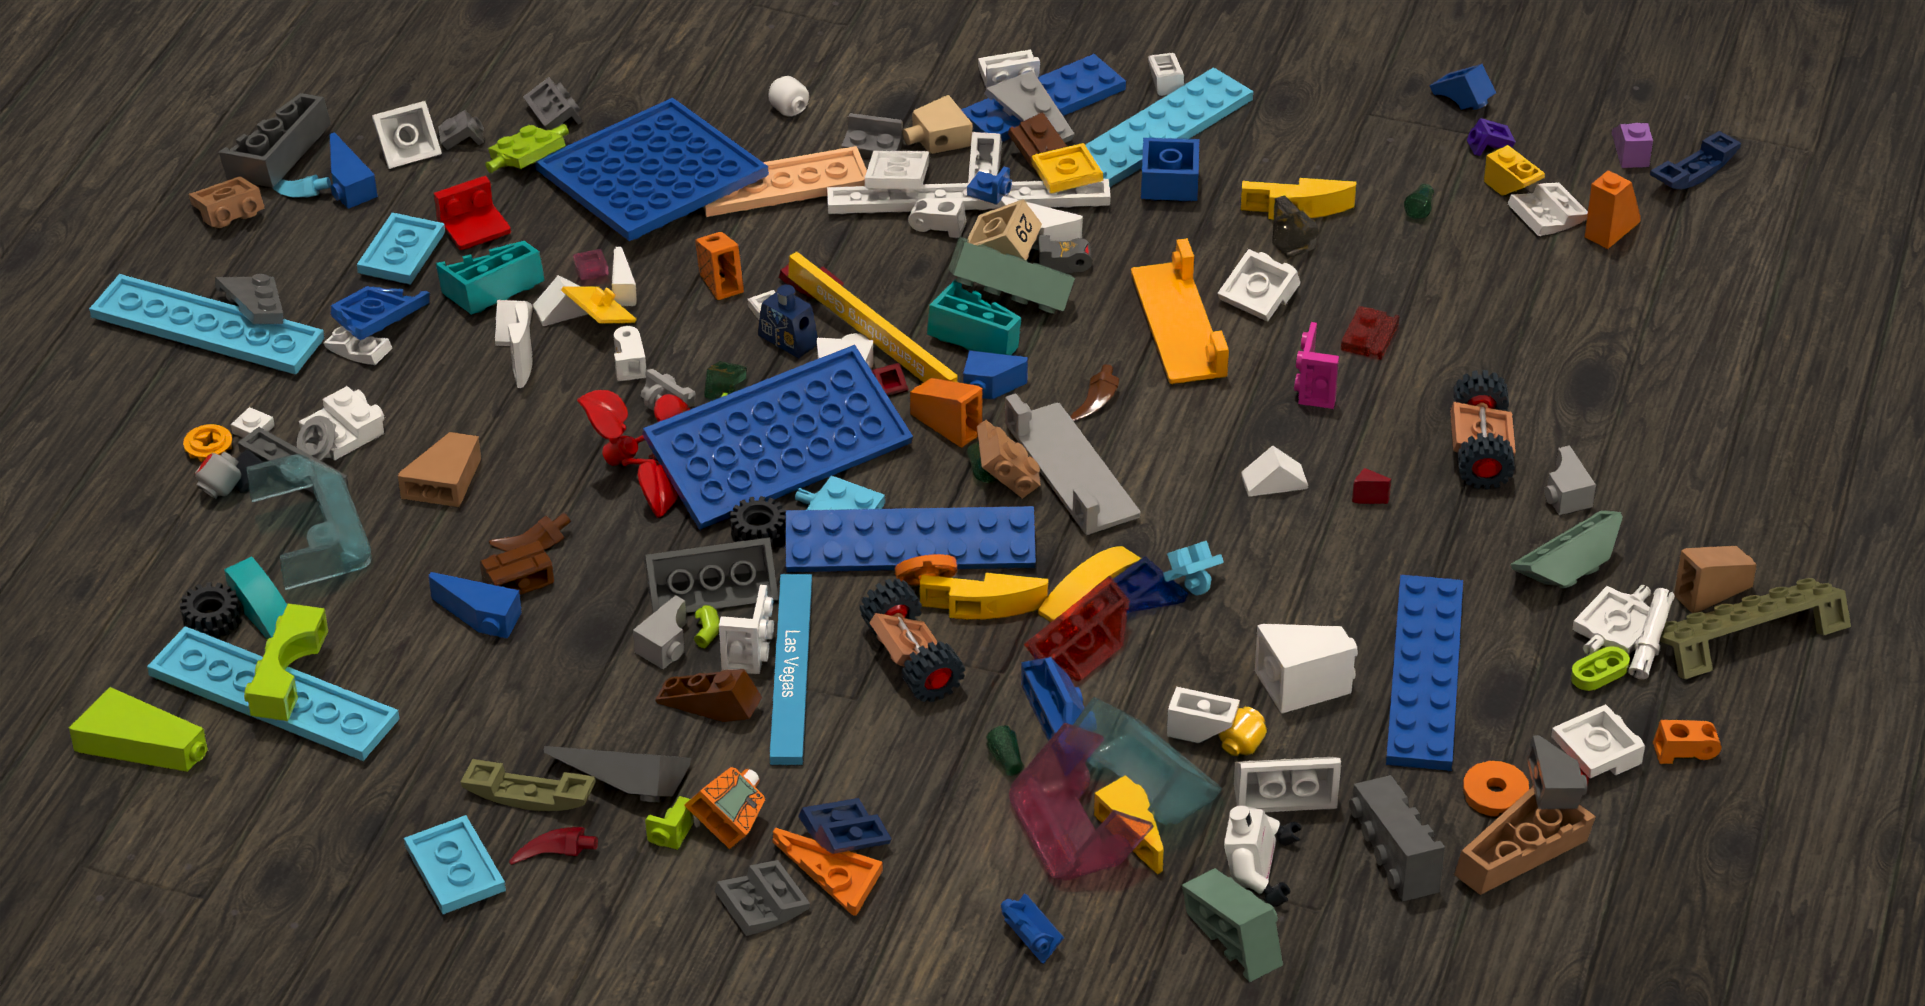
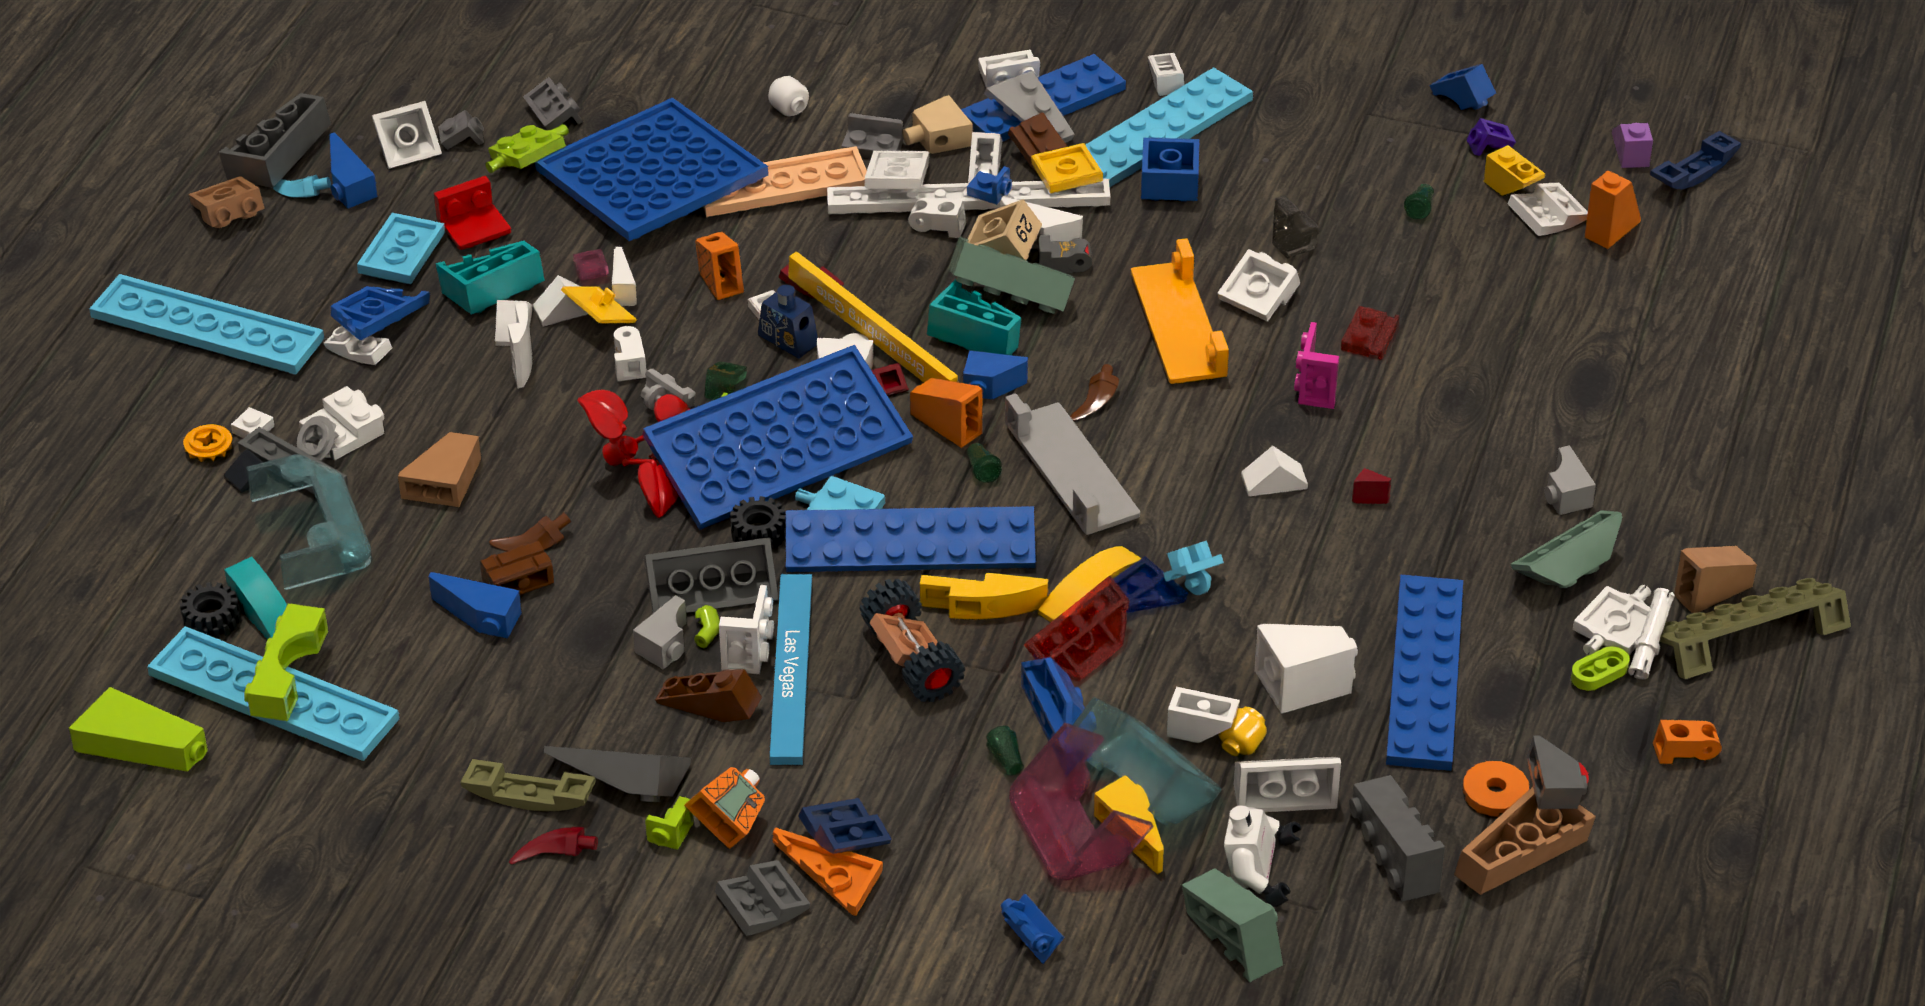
light grey head [195,452,241,499] -> none
dark grey wing [215,274,283,324] -> none
medium azure plate [404,815,506,914] -> none
orange tile [895,554,958,586] -> none
medium nougat plate [977,420,1041,498] -> none
yellow slope [1241,178,1356,220] -> none
plate [1450,370,1516,489] -> none
white plate [1551,704,1645,778] -> none

